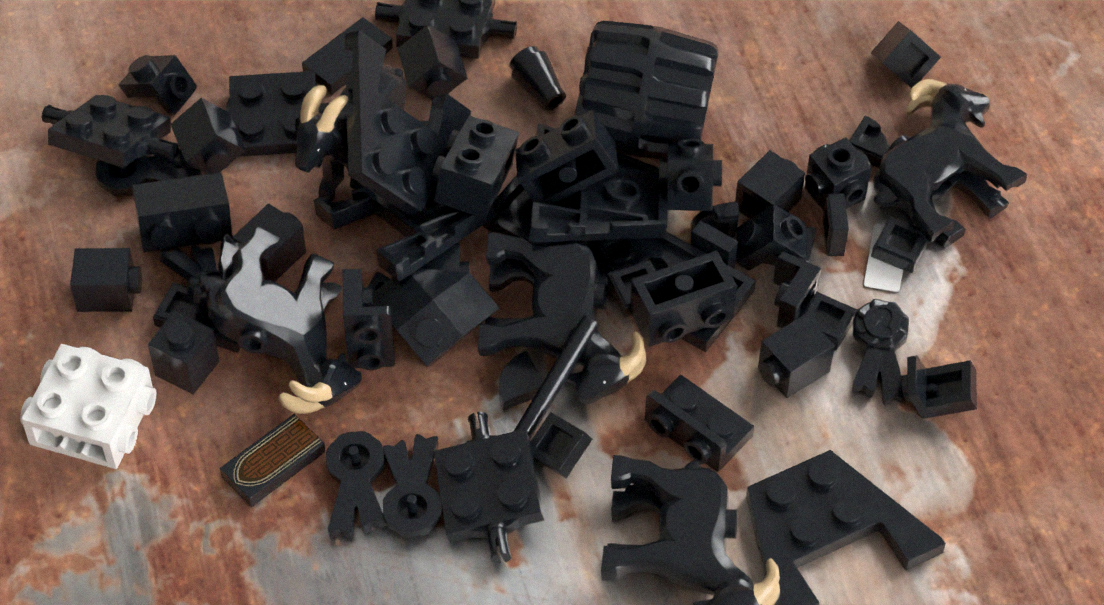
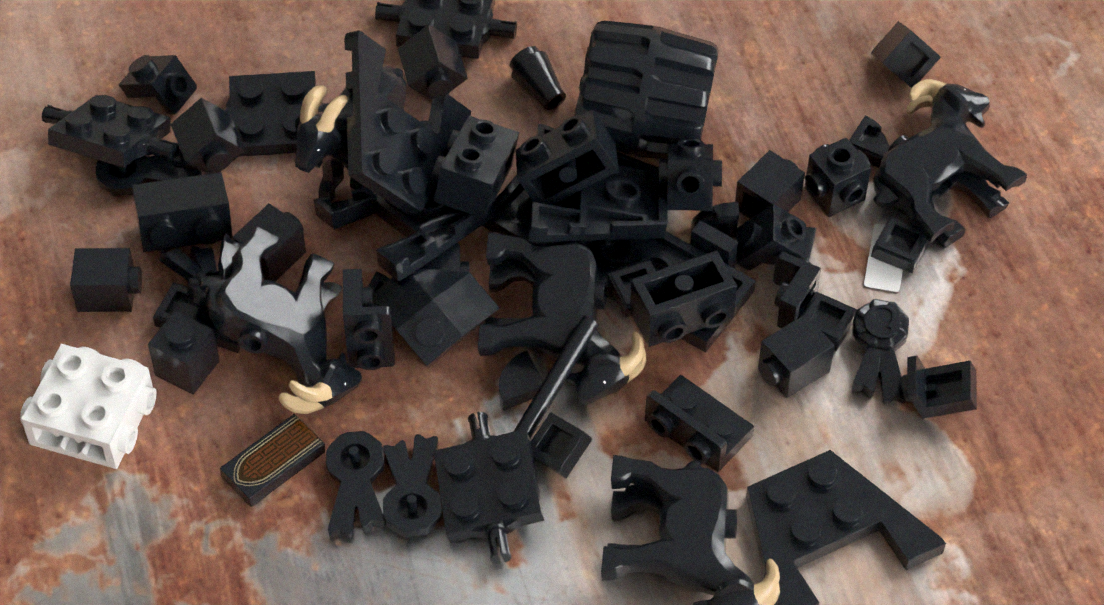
black tile [302,17,393,94] -> none
black tile [822,194,849,256] -> none

